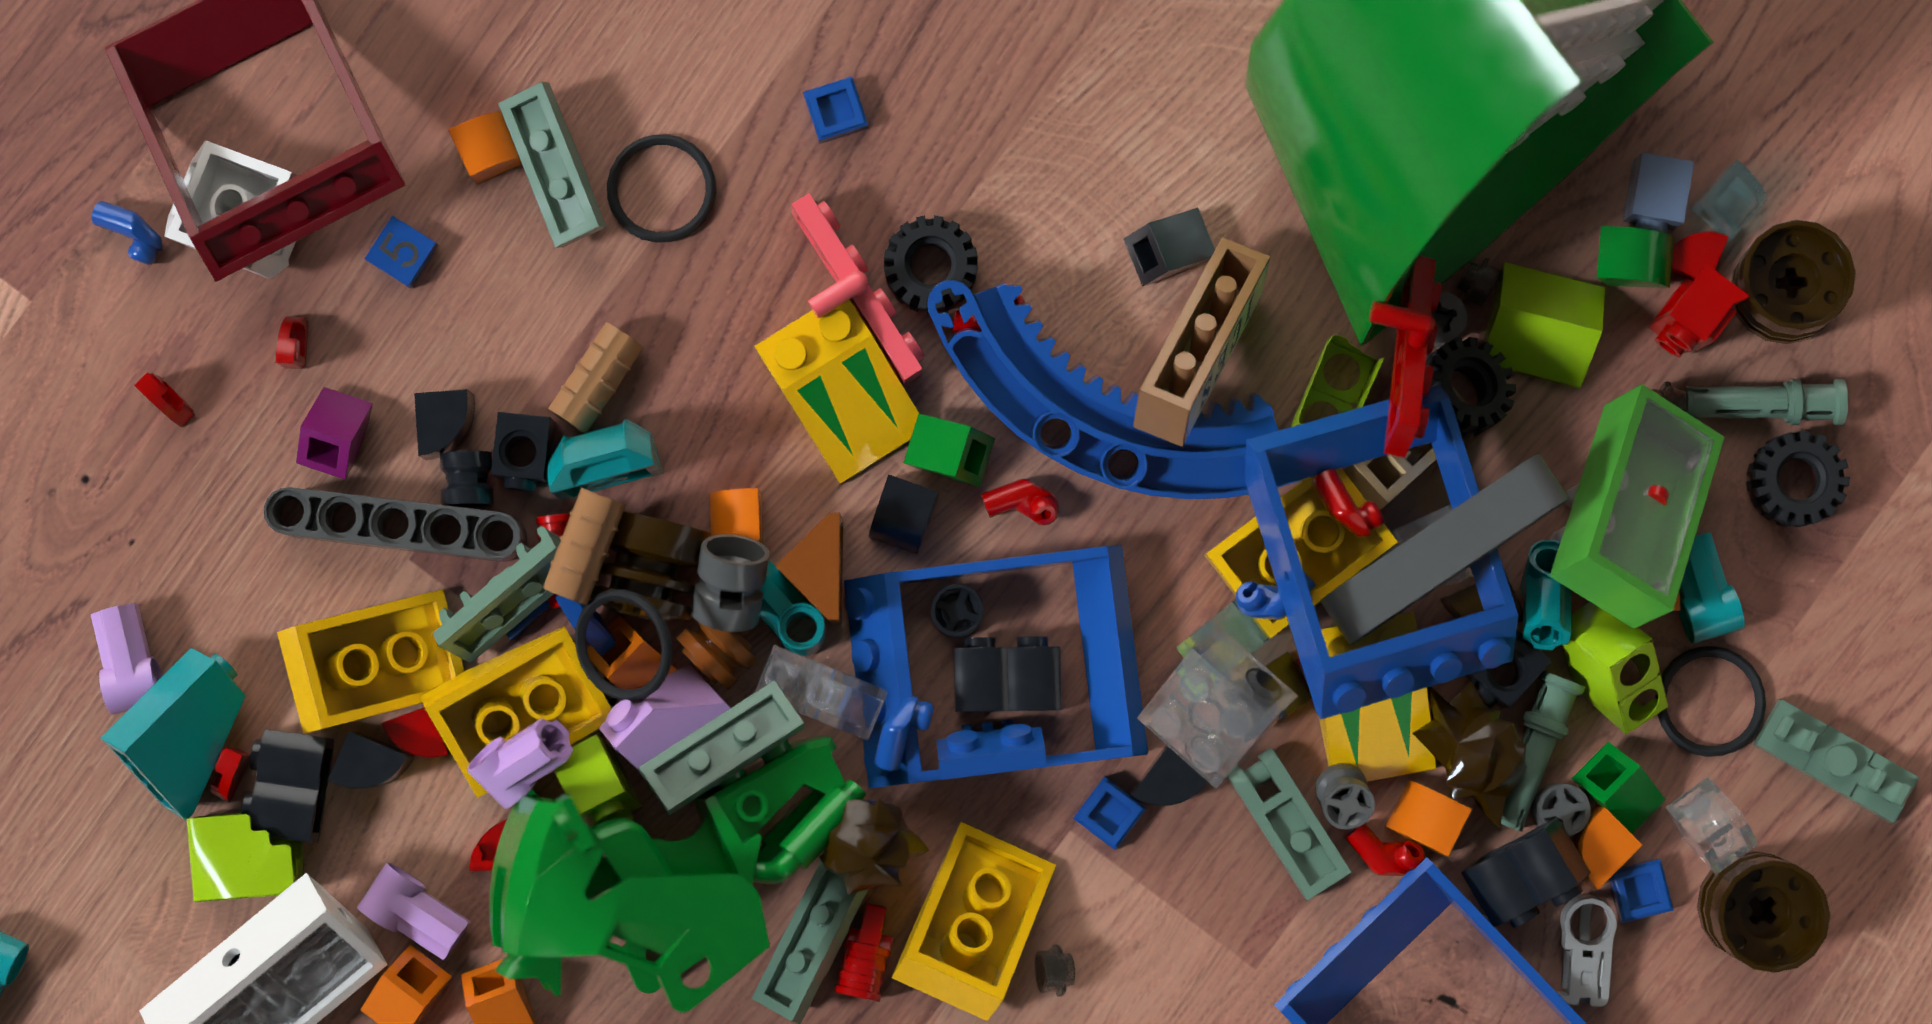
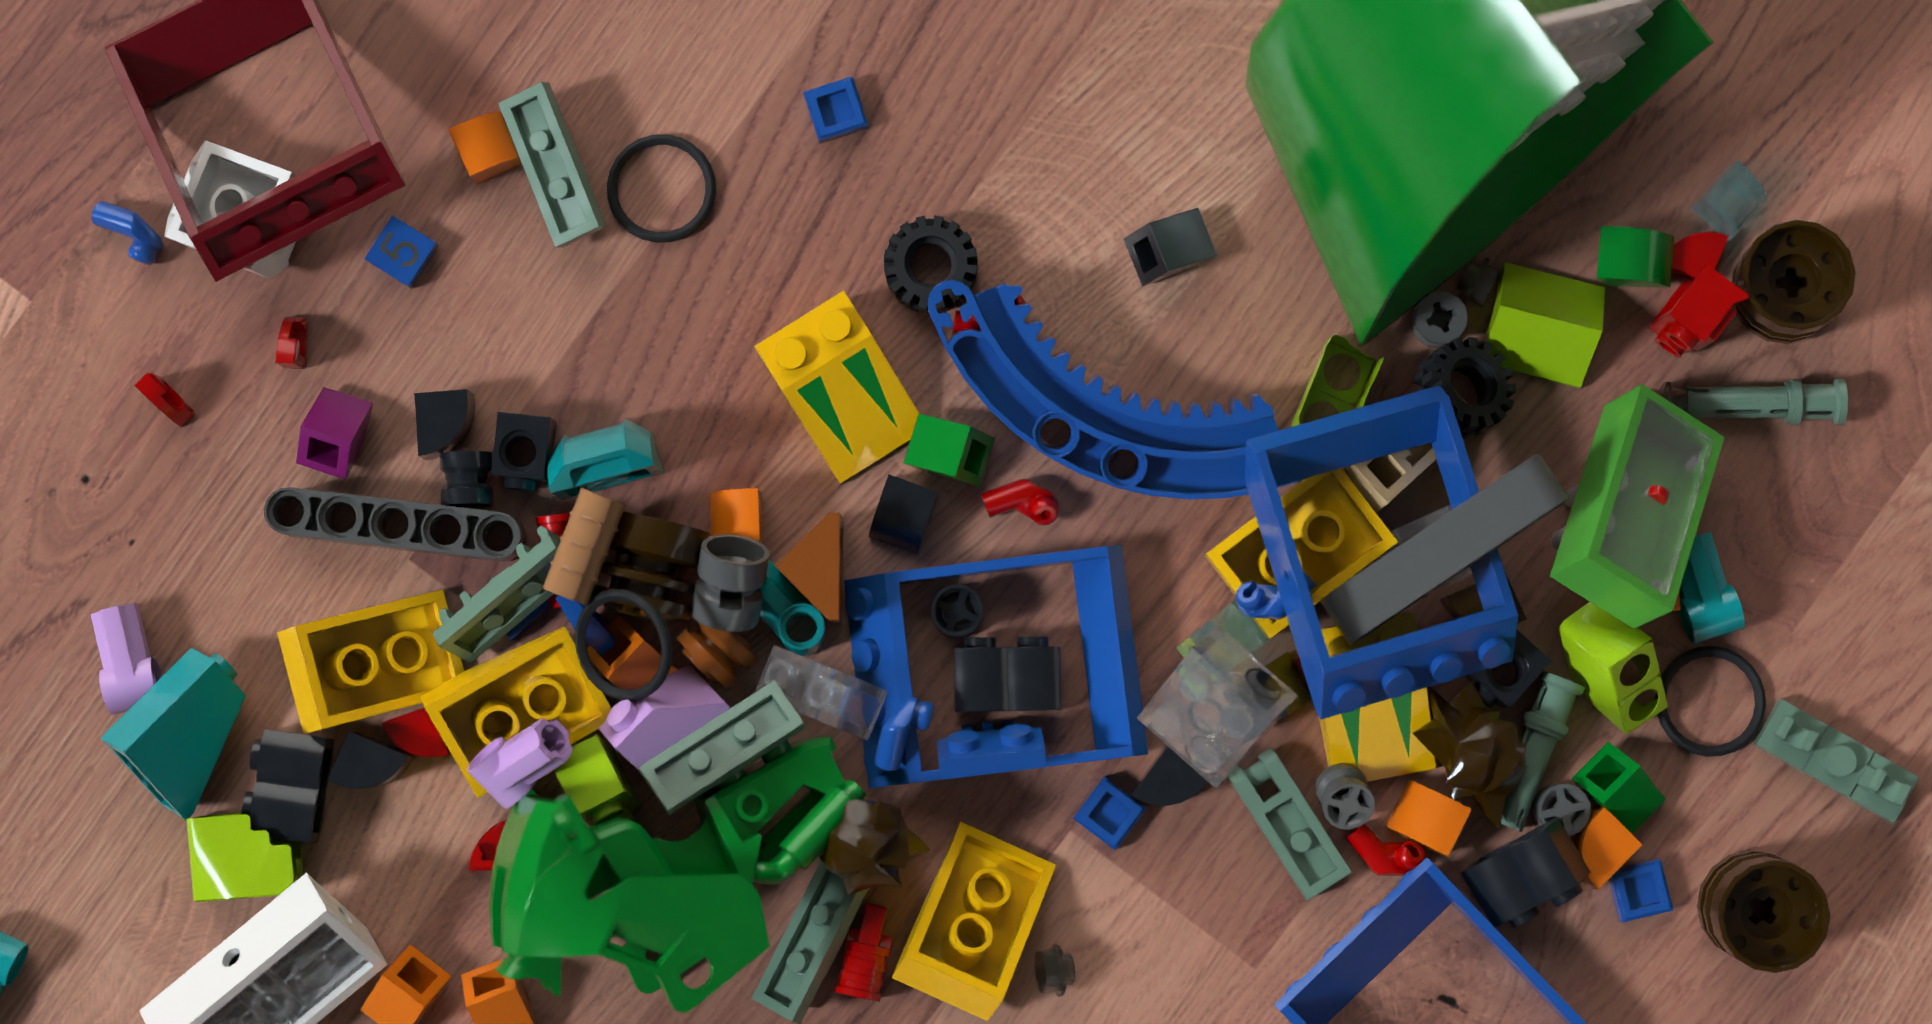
red tile [210,748,250,803] -> none
lavender piece [357,862,471,960] -> none
medium nougat axle [548,322,643,434] -> none
coral plate [791,193,925,387] -> none
medium nougat brick [1133,237,1270,447] -> none
red arm [1312,469,1385,537] -> none
red plate [1369,256,1442,458] -> none
teal piece [1519,539,1571,650] -> none
light grey piece [1557,894,1617,1007] -> none
sand blue brick [1622,152,1694,233] -> none
clear brick [1665,777,1759,875] -> none
black tyre [1746,431,1850,528] -> none

